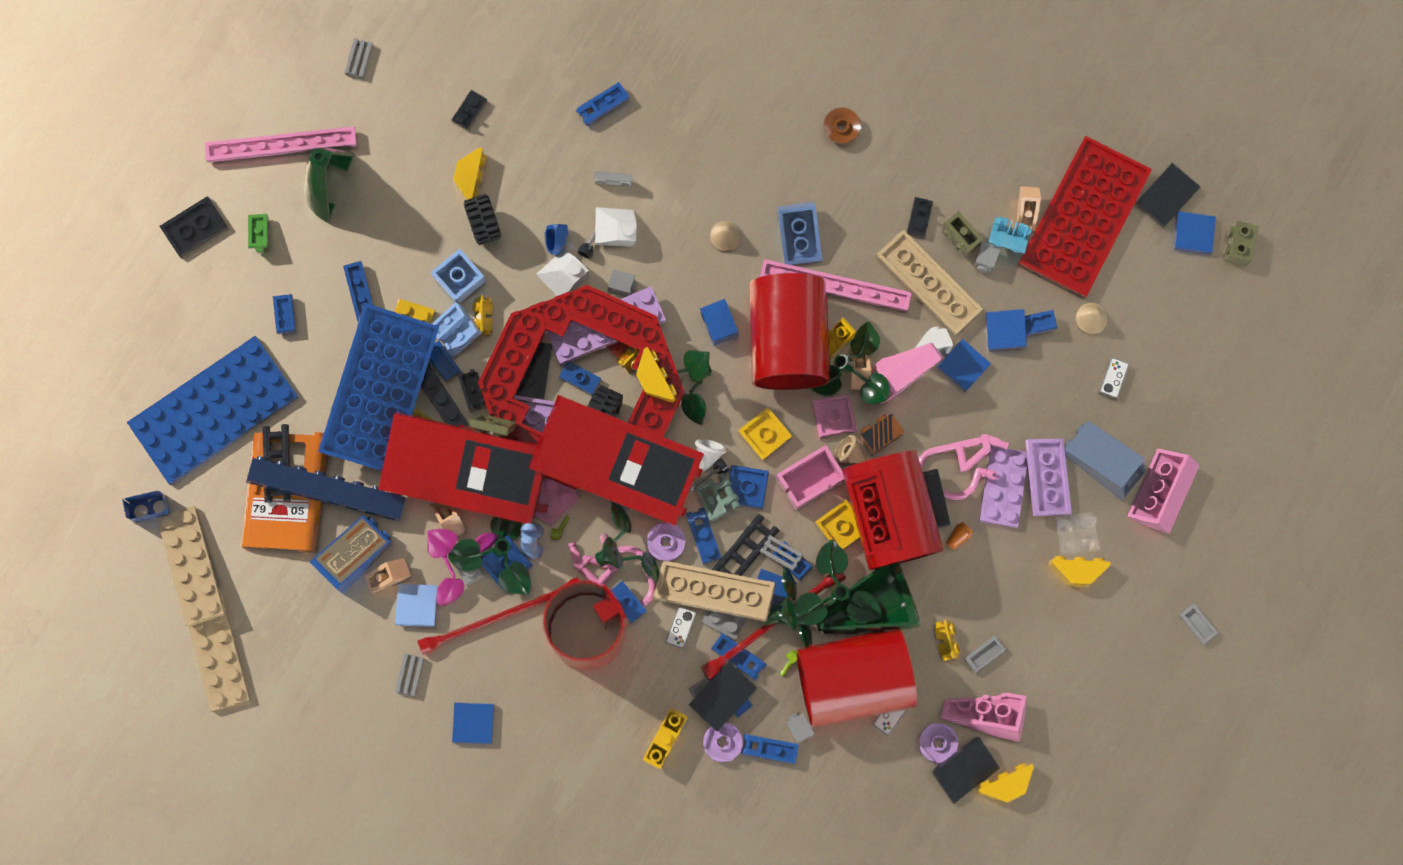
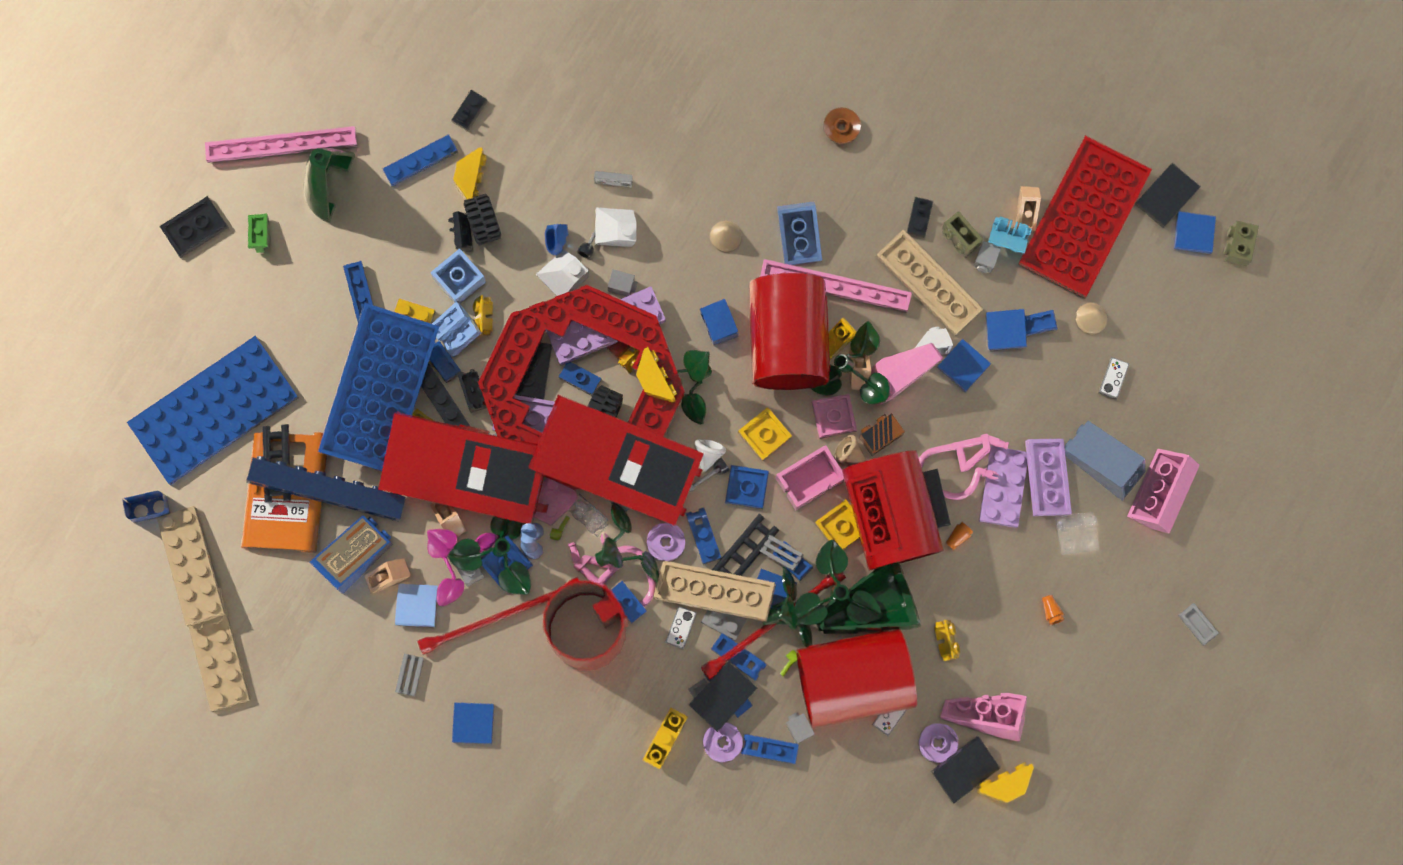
blue plate [273,294,297,334] -> none
light grey tile [345,38,373,78] -> none
olive plate [469,413,517,437] -> none
blue plate [576,82,629,126] -> none
sand green plate [695,473,740,522] -> none
light grey tile [964,635,1007,674] -> none
yellow slope [1049,556,1110,586] -> none
none -> blue plate [382,134,458,186]
none -> black plate [448,211,473,252]
none -> clear hinge [569,493,609,537]
none -> orange cone [1042,595,1065,625]

